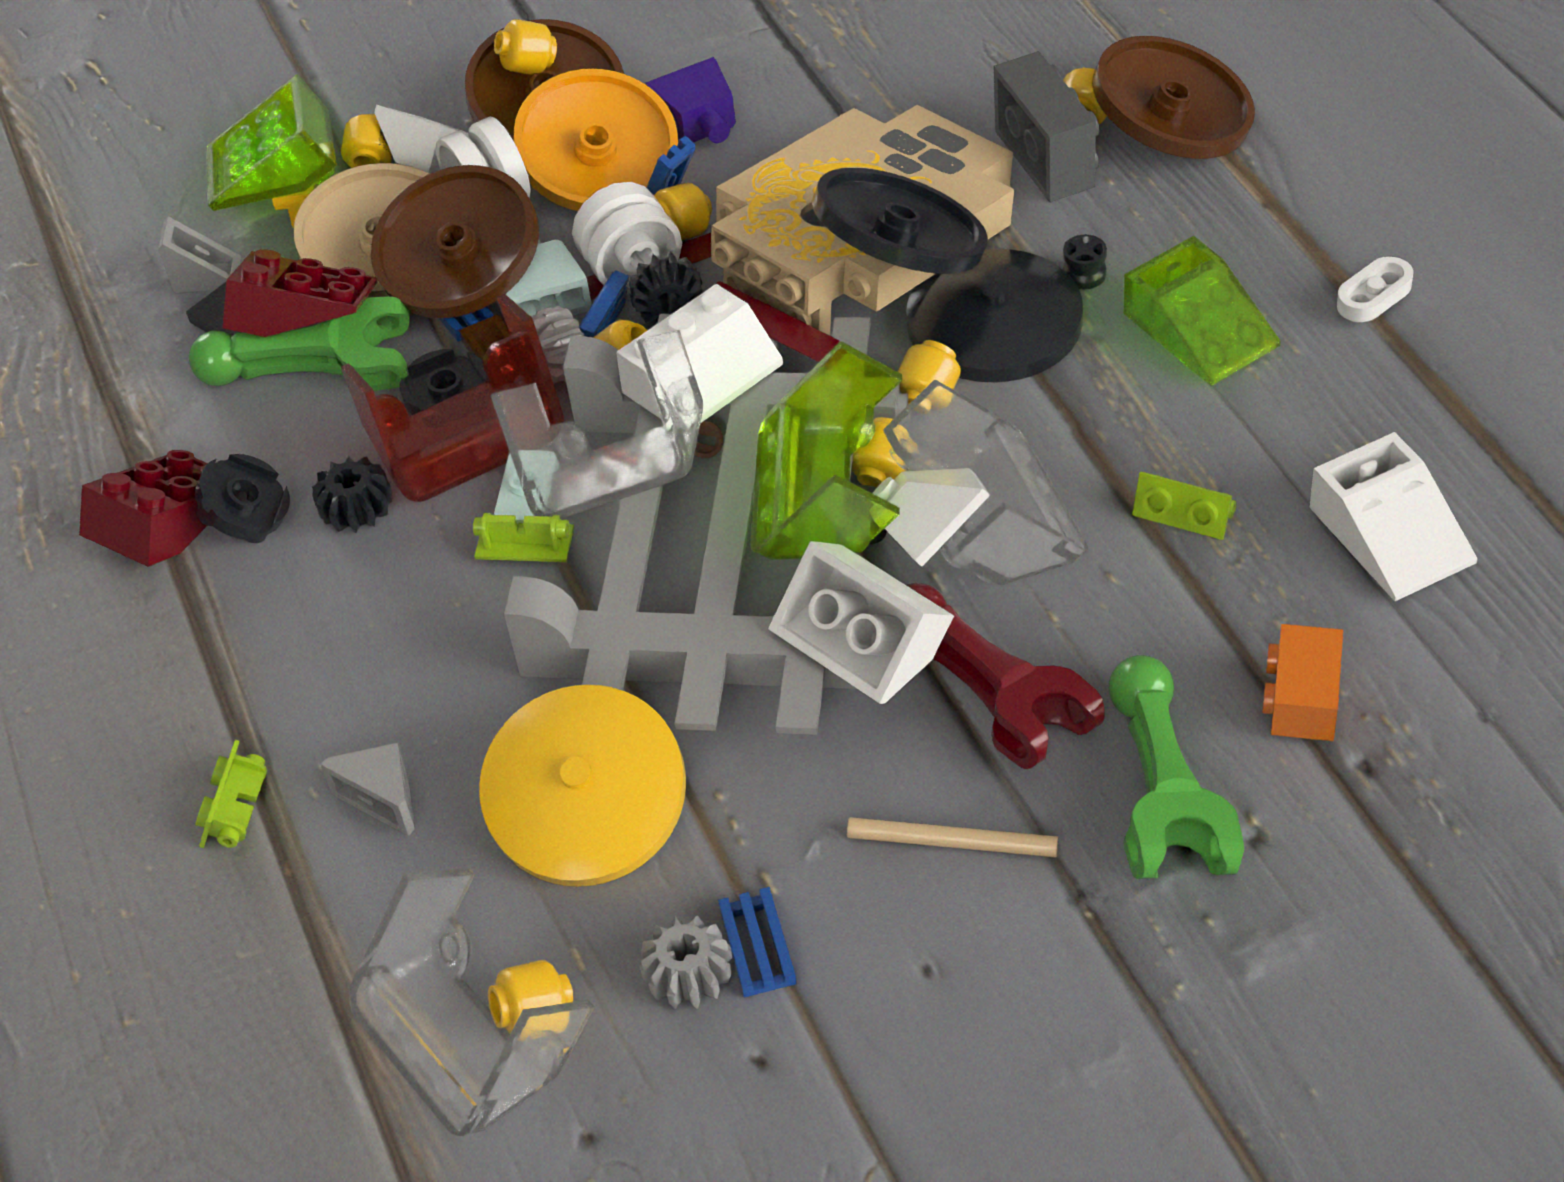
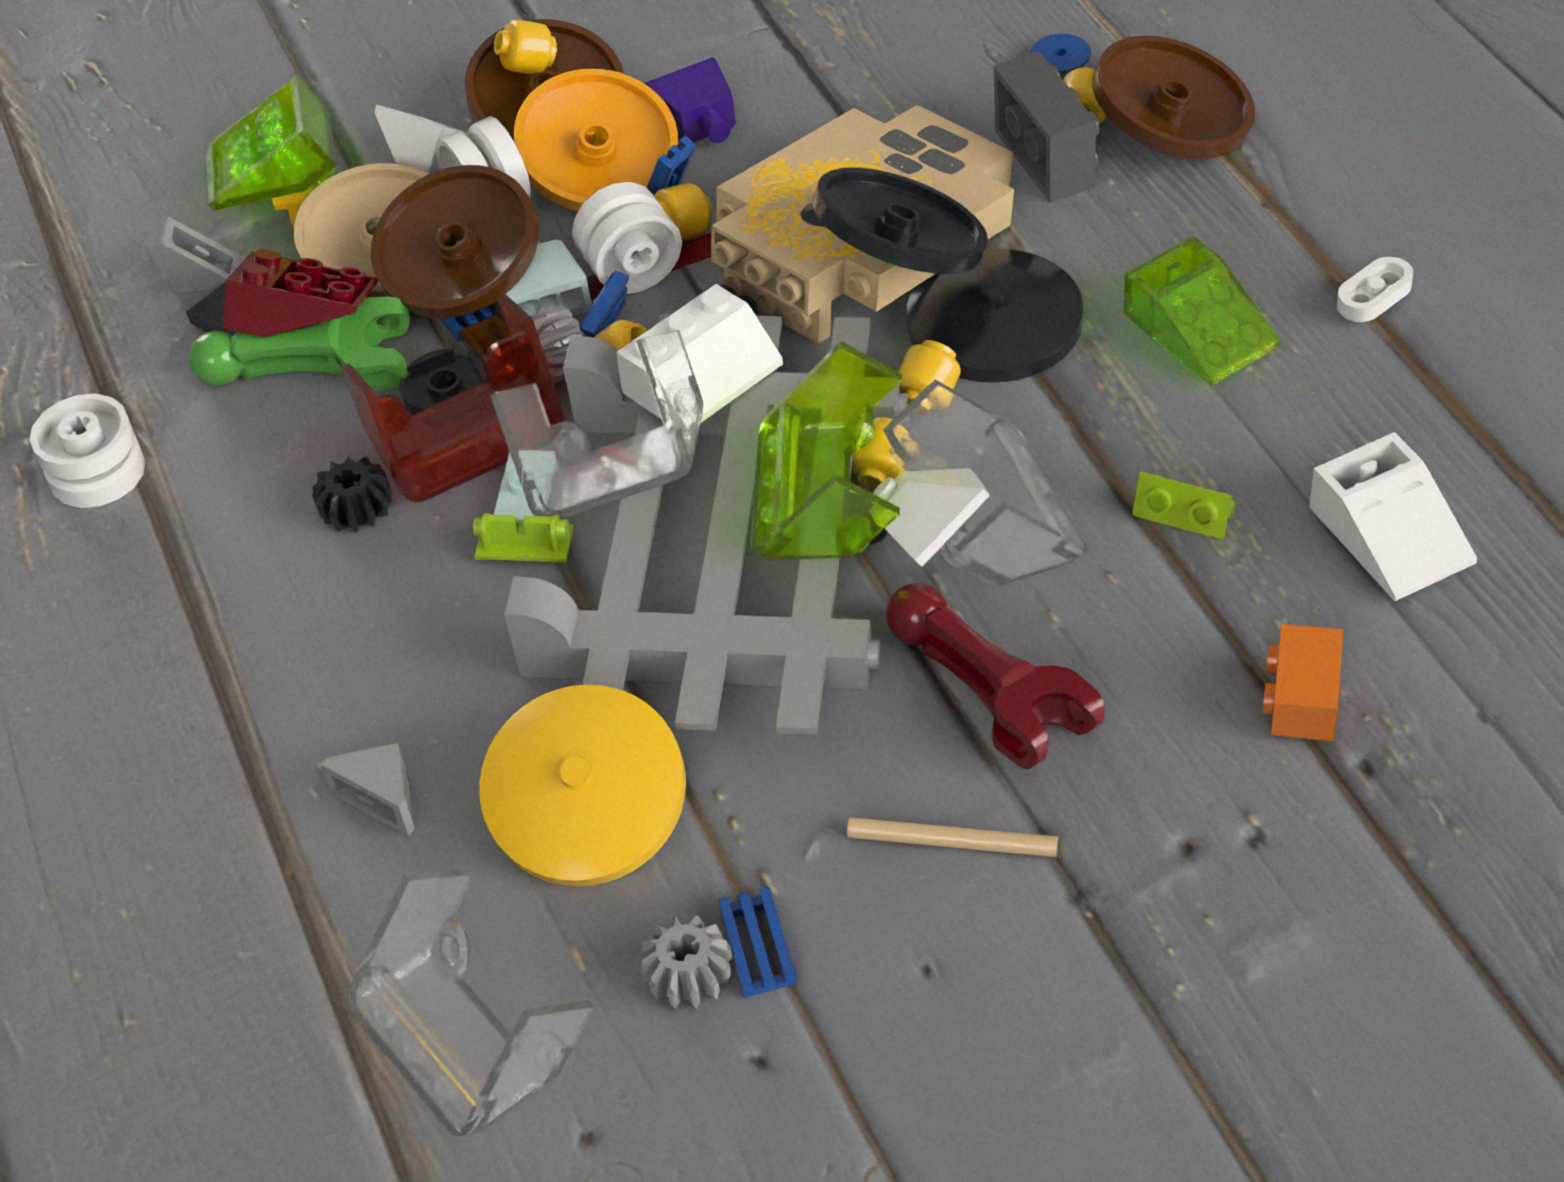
dark red slope [79,450,241,567] -> none
black plate [195,454,290,543] -> none
lime hinge [195,739,267,848] -> none
yellow head [340,114,393,168] -> none
yellow head [488,960,573,1038] -> none
black gear [629,251,703,323] -> none
reddish brown hinge [686,421,723,458] -> none
dark red sticker [714,281,850,367] -> none
white slope [768,541,954,704] -> none
black wheel [1063,234,1107,290] -> none
bright green piece [1109,655,1244,879] -> none
none -> white wheel [29,394,146,508]
none -> blue piece [1031,34,1091,72]

